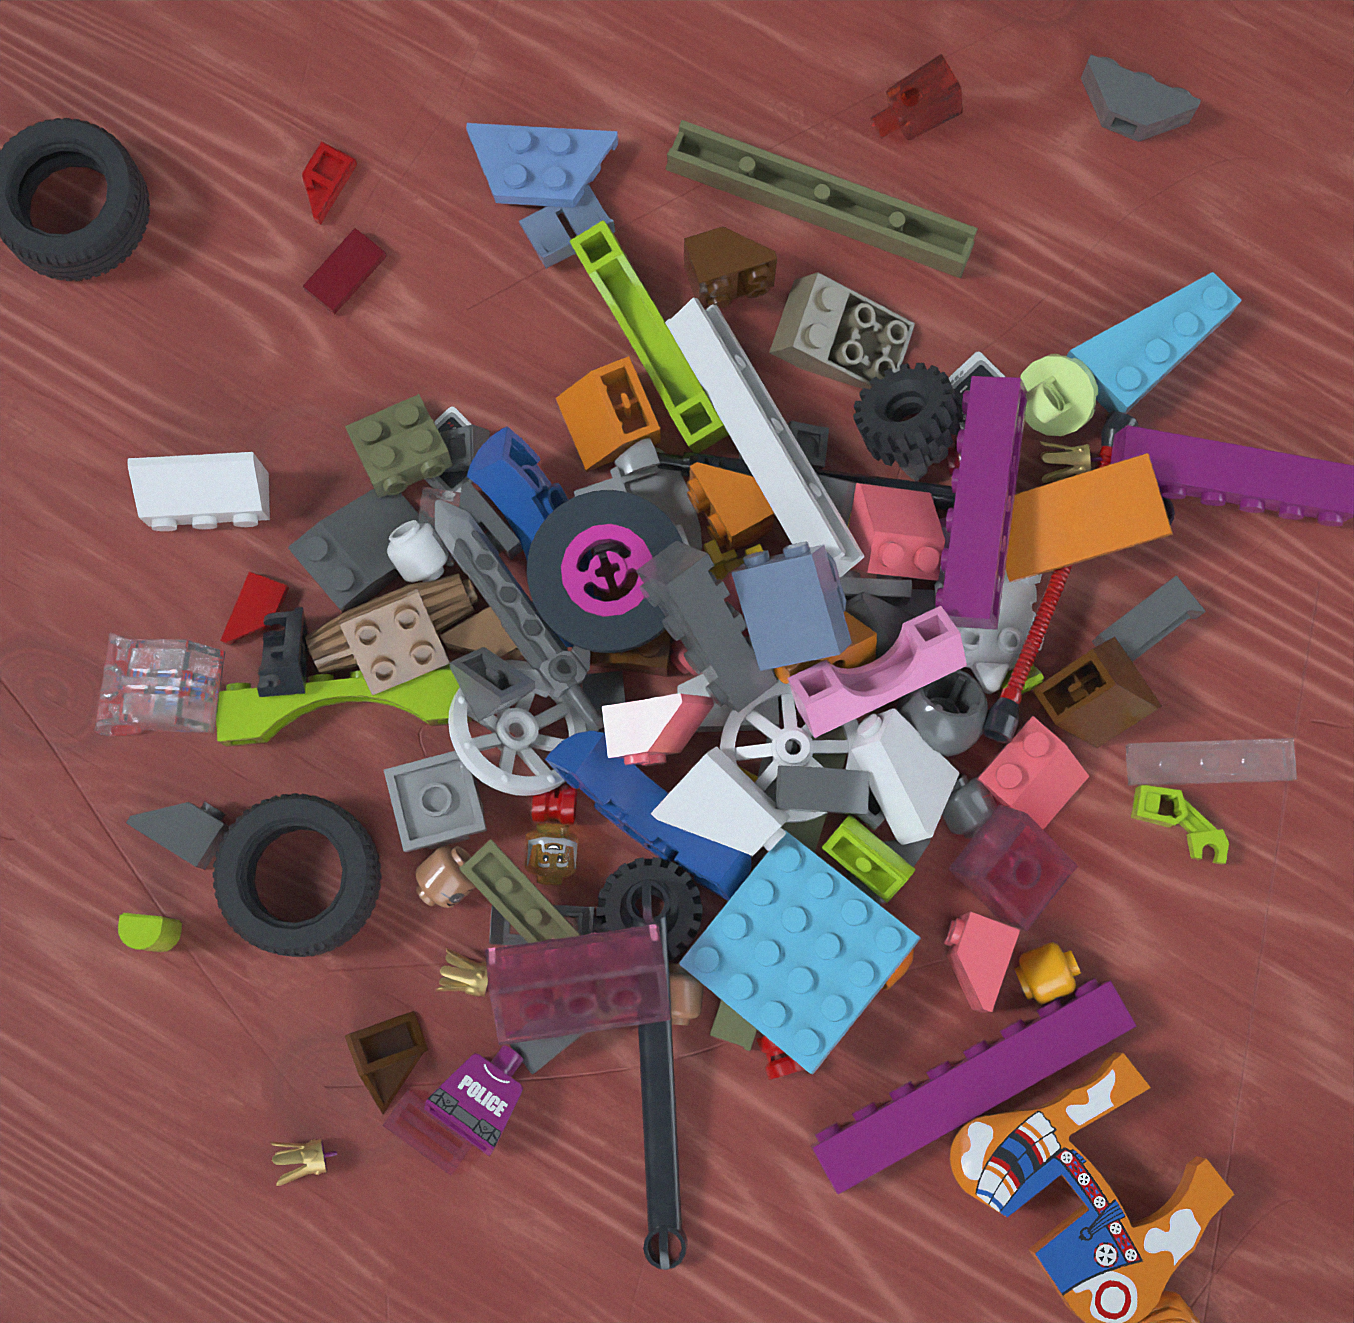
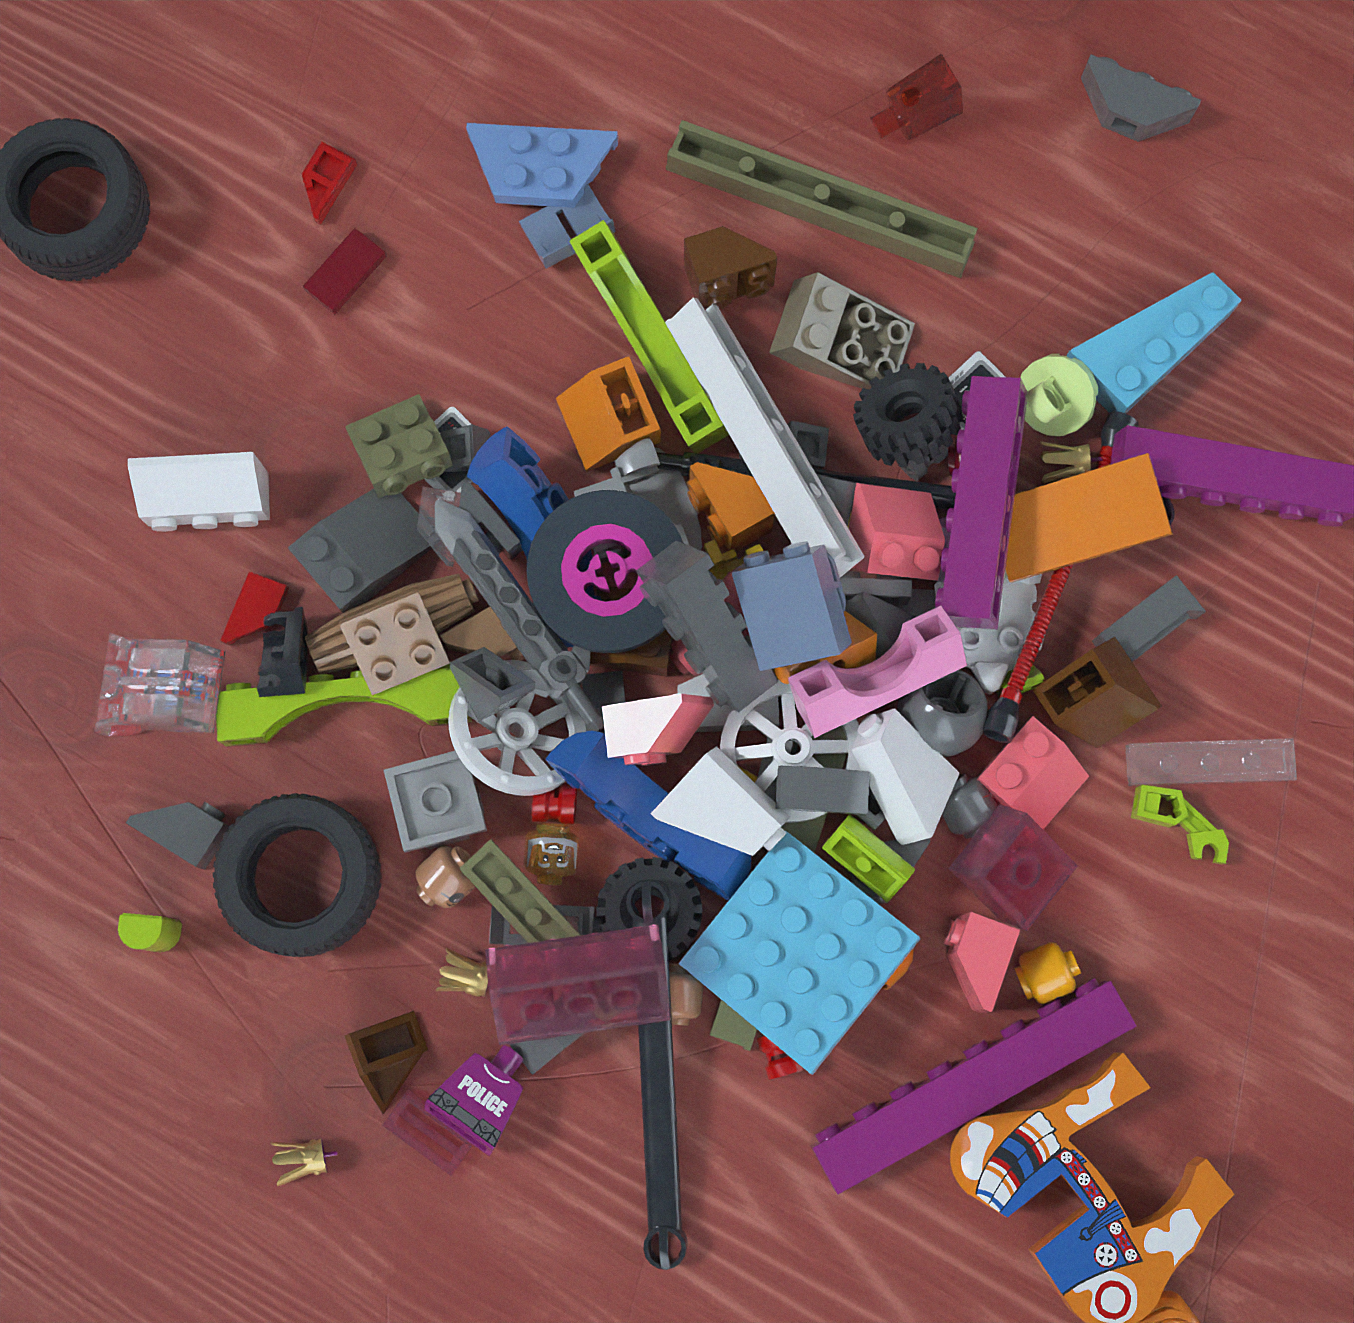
white head [387,520,449,582] -> none

